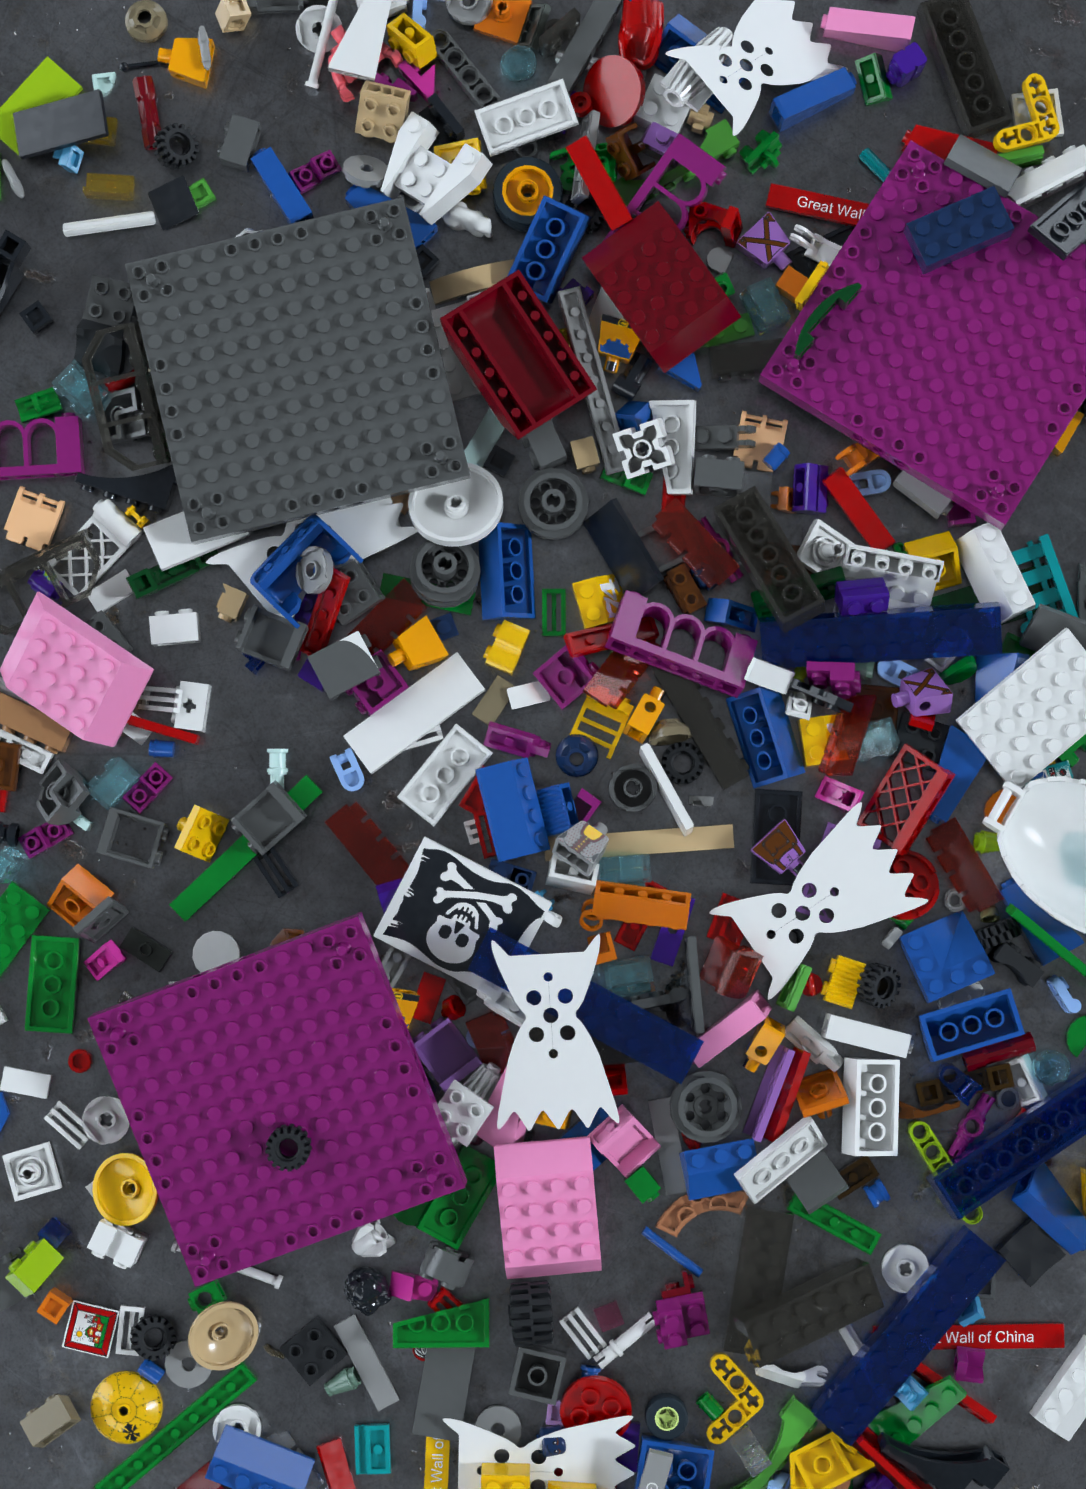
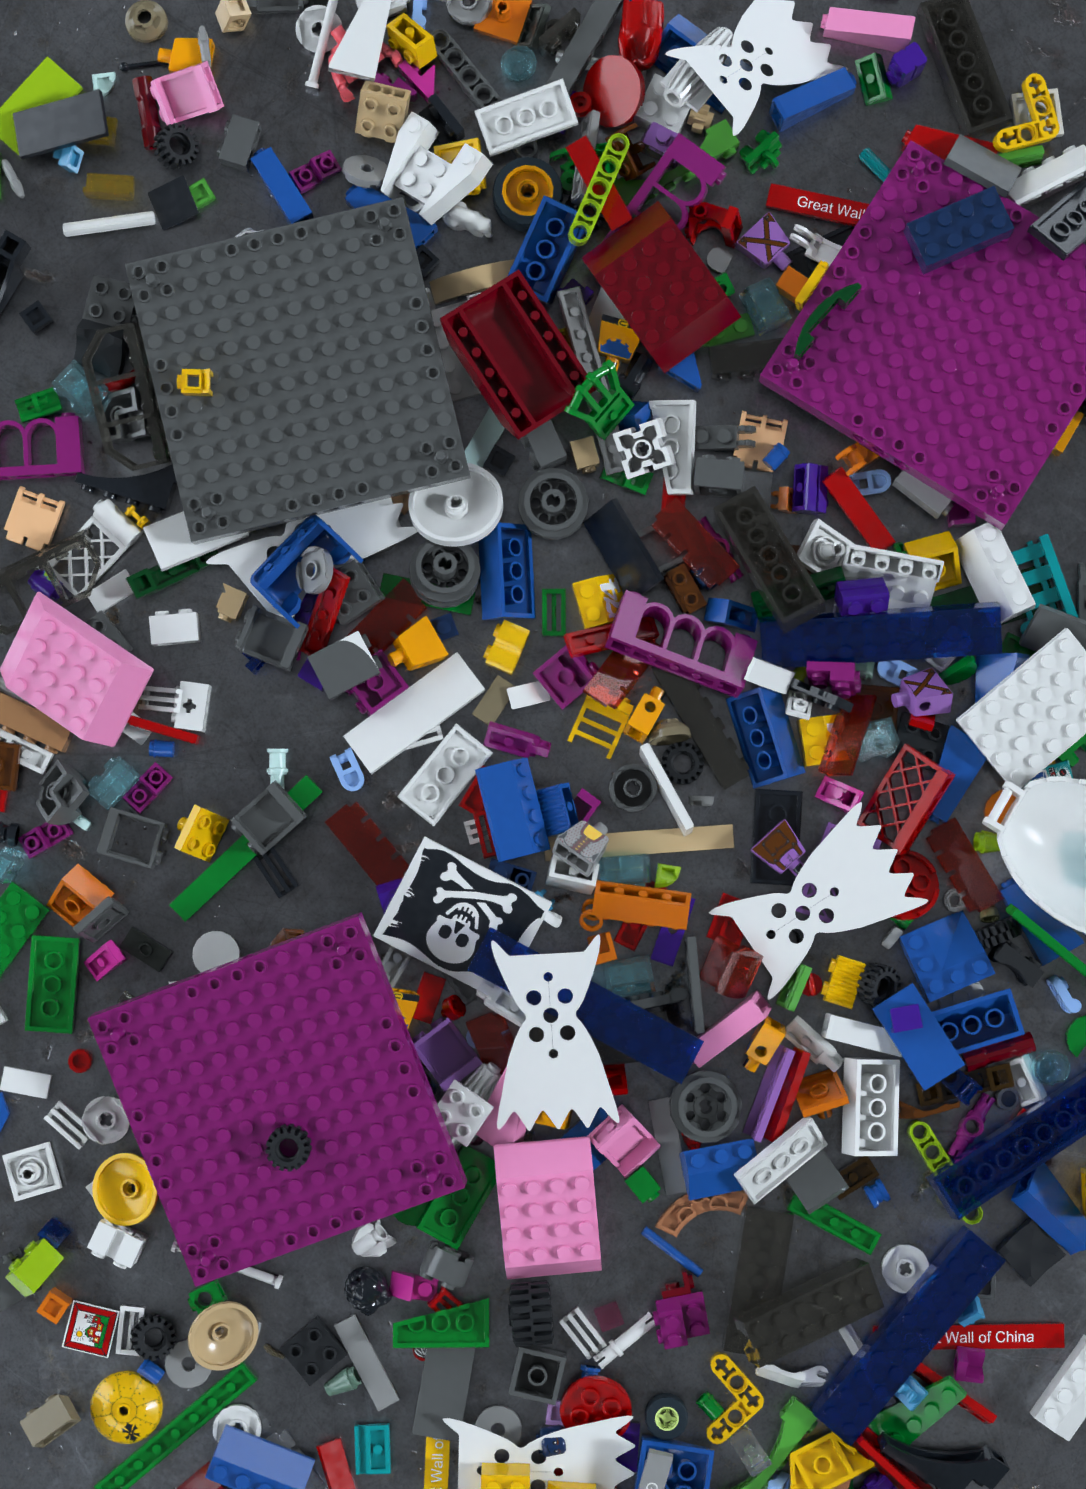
dark blue piece [556,734,599,777] -> none
none -> bright pink panel [150,61,224,126]
none -> yellow window [177,368,213,396]
none -> green plate [564,360,635,440]
none -> lime beam [568,133,630,246]
none -> lime tile [654,863,681,888]
none -> blue tile [872,983,965,1091]
none -> dark purple panel [890,1004,923,1033]

